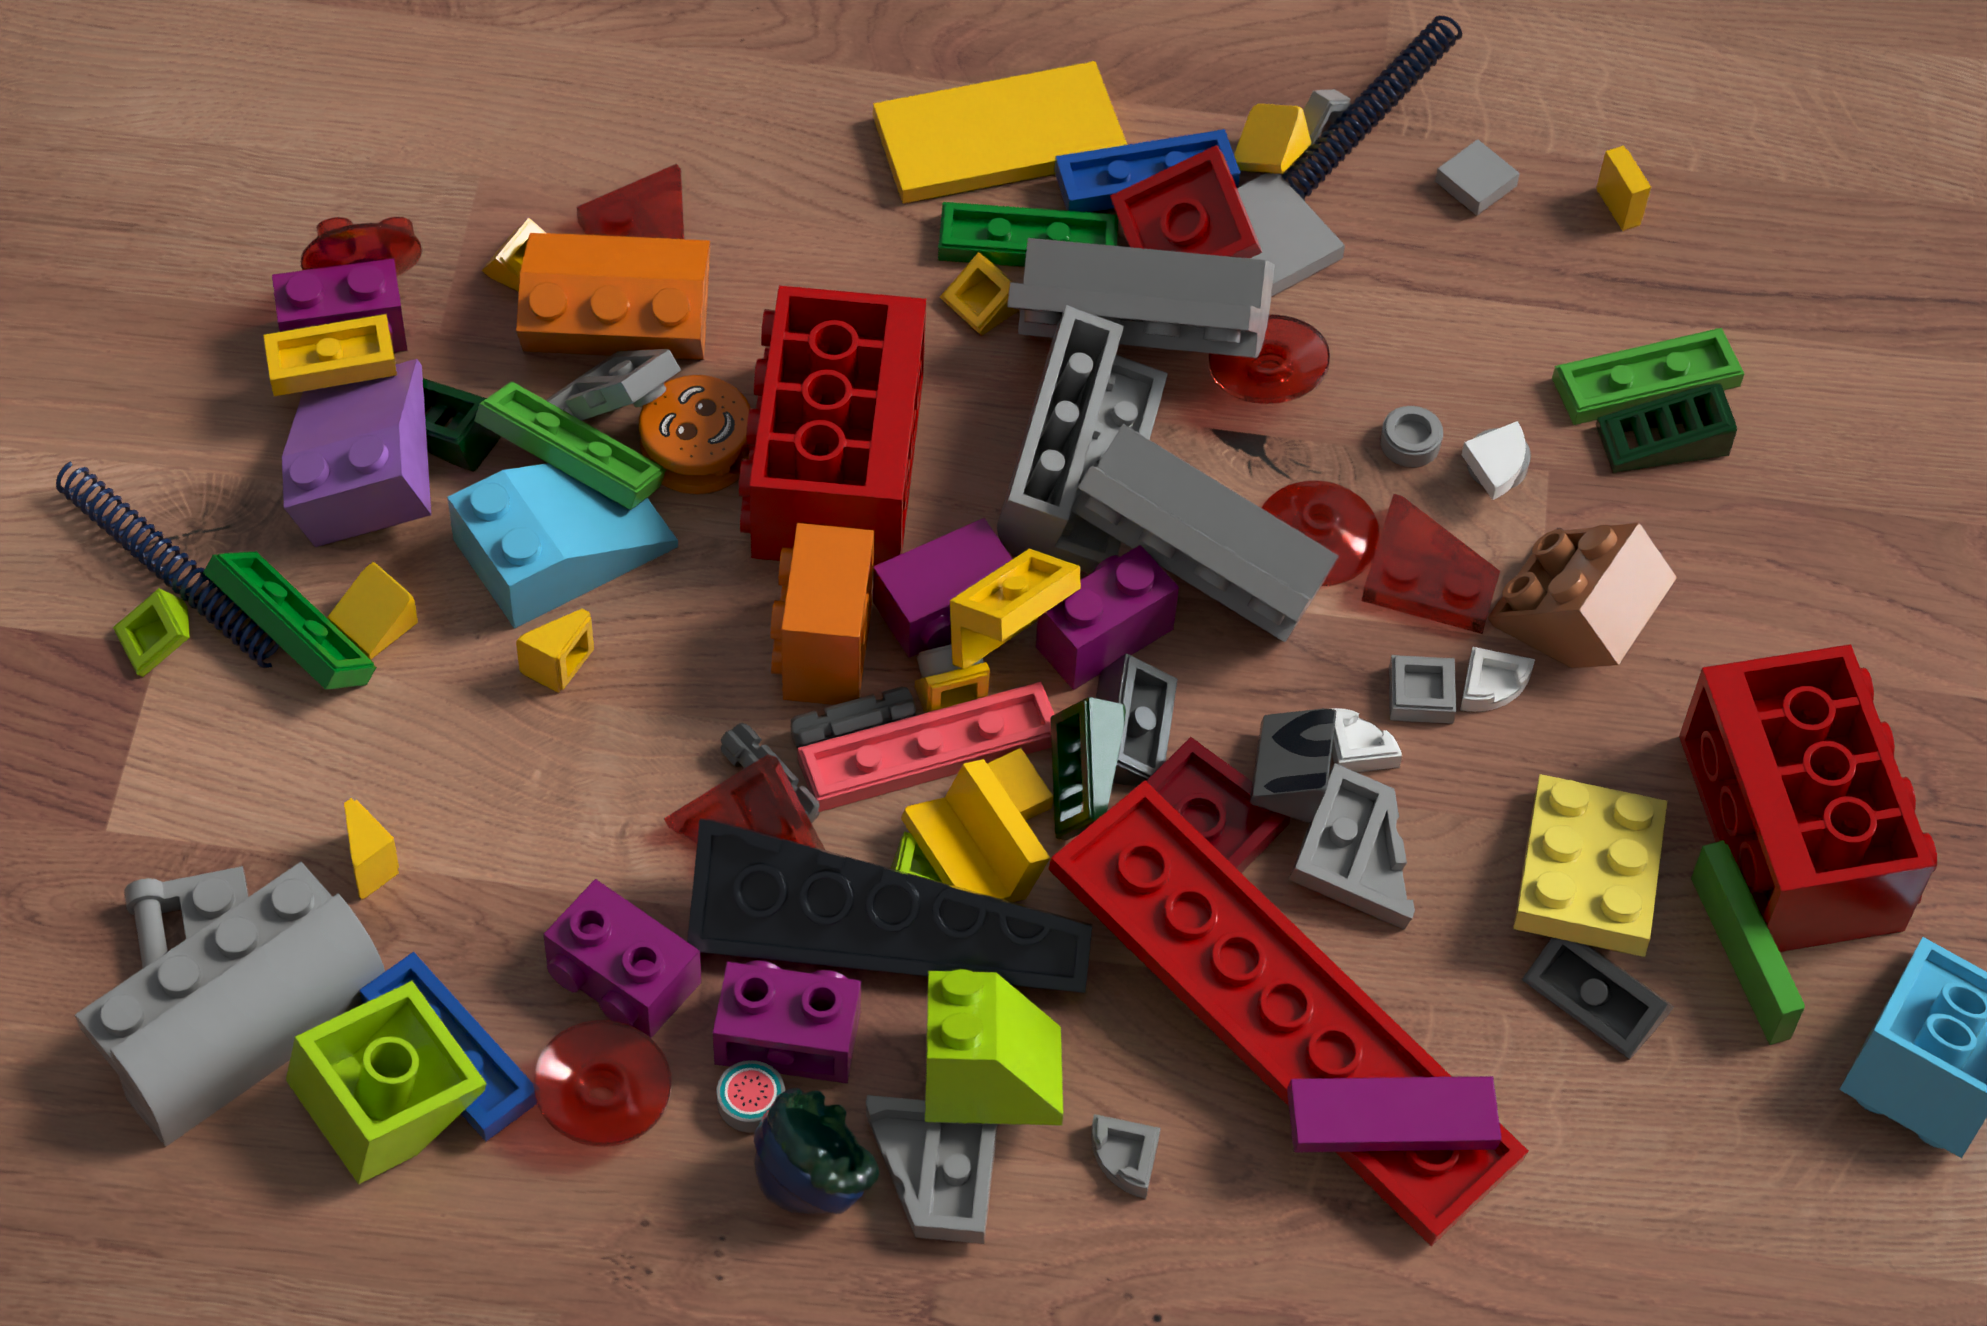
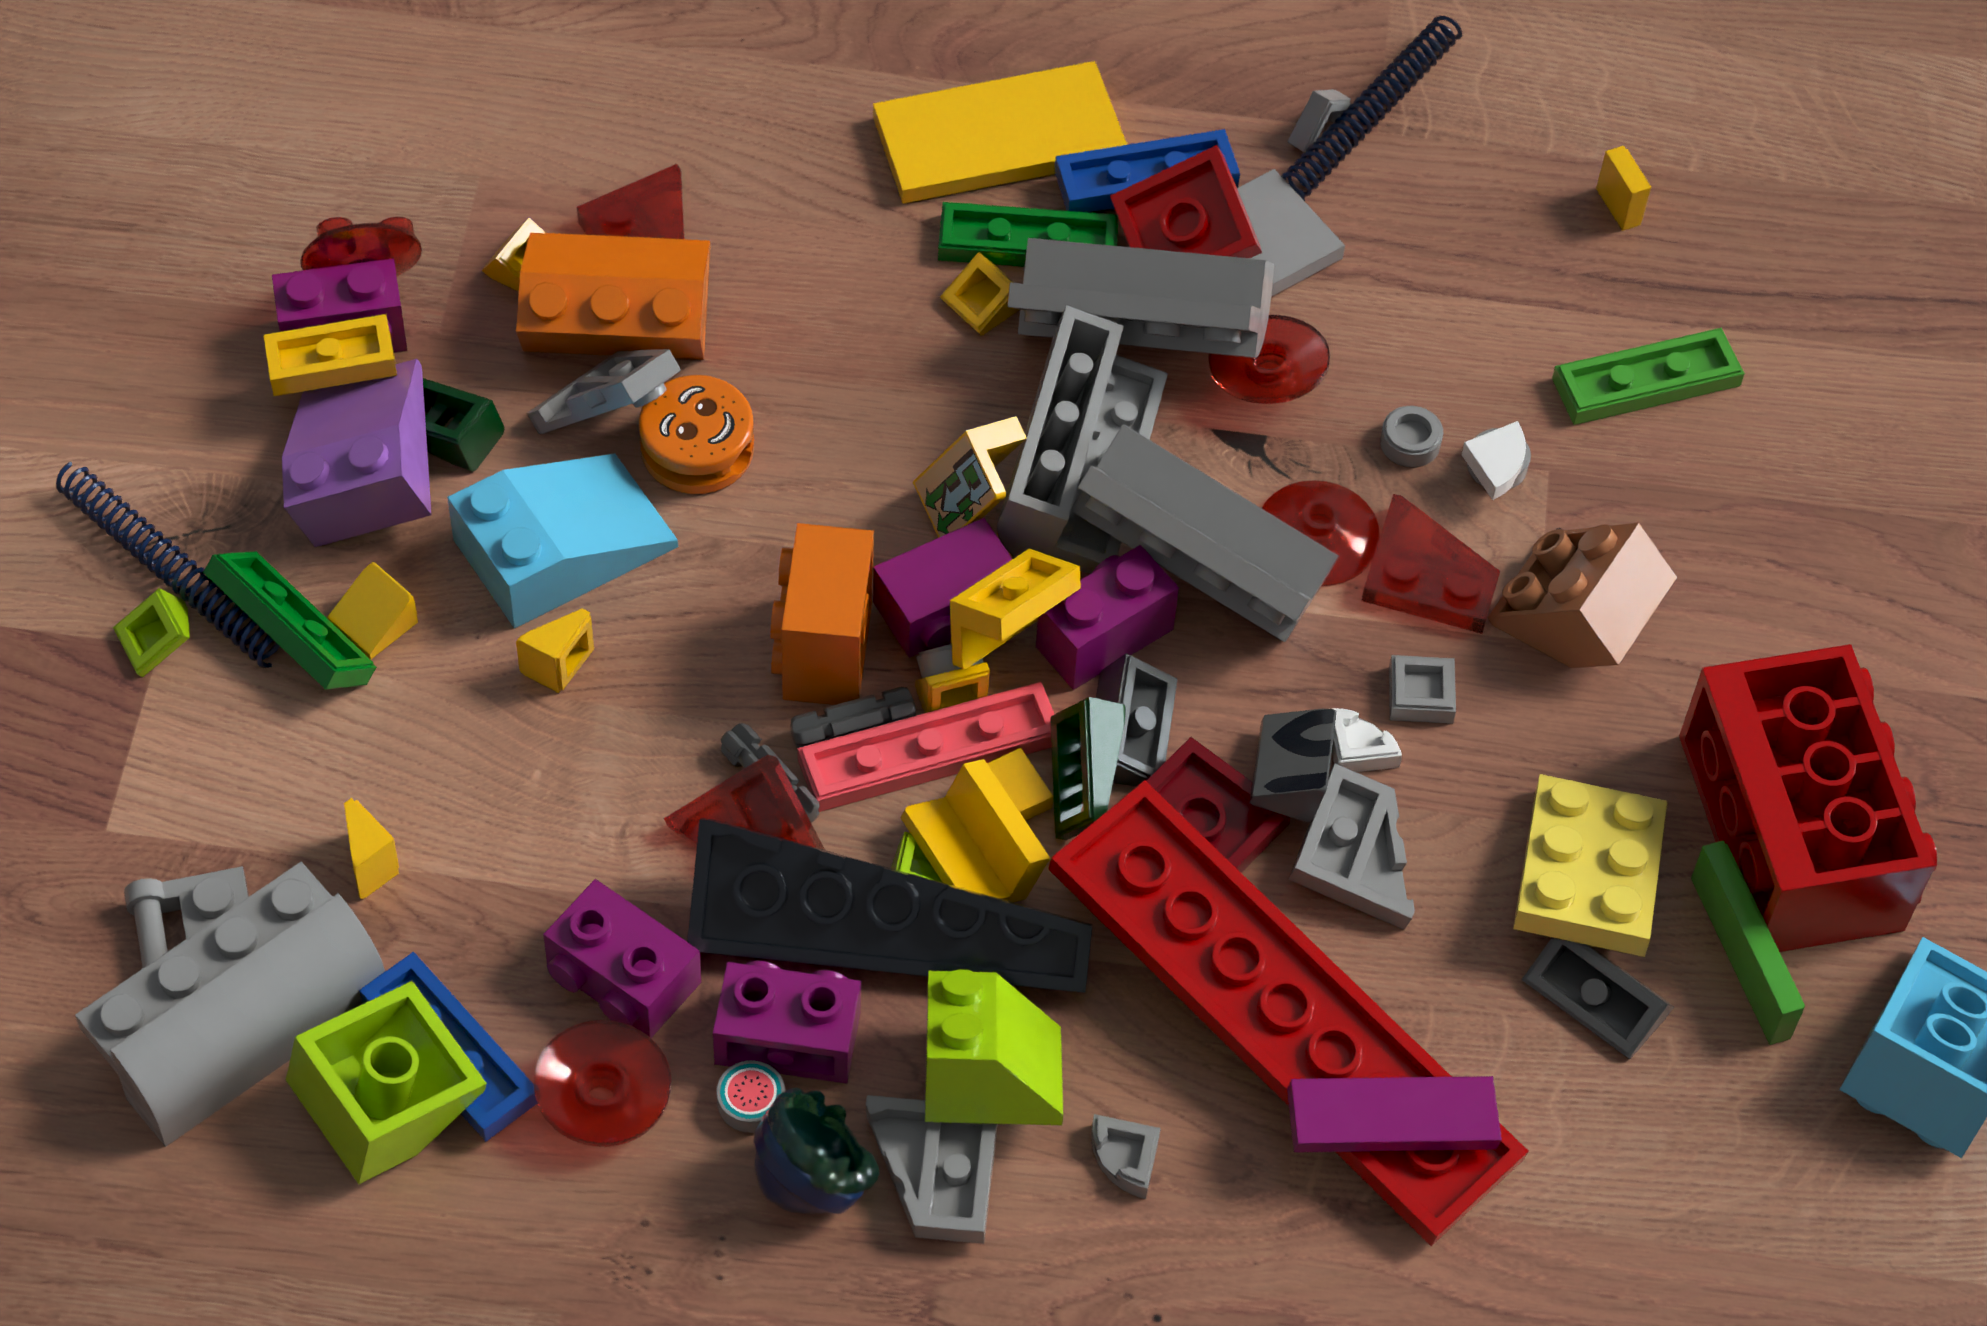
bright green tile [474,382,666,510] -> none
red brick [739,285,927,567] -> none
yellow slope [1234,103,1311,174] -> none
light grey tile [1435,139,1520,215] -> none
white tile [1460,647,1535,712] -> none
dark green slope [1596,383,1737,473] -> none
none -> panel [912,416,1027,538]

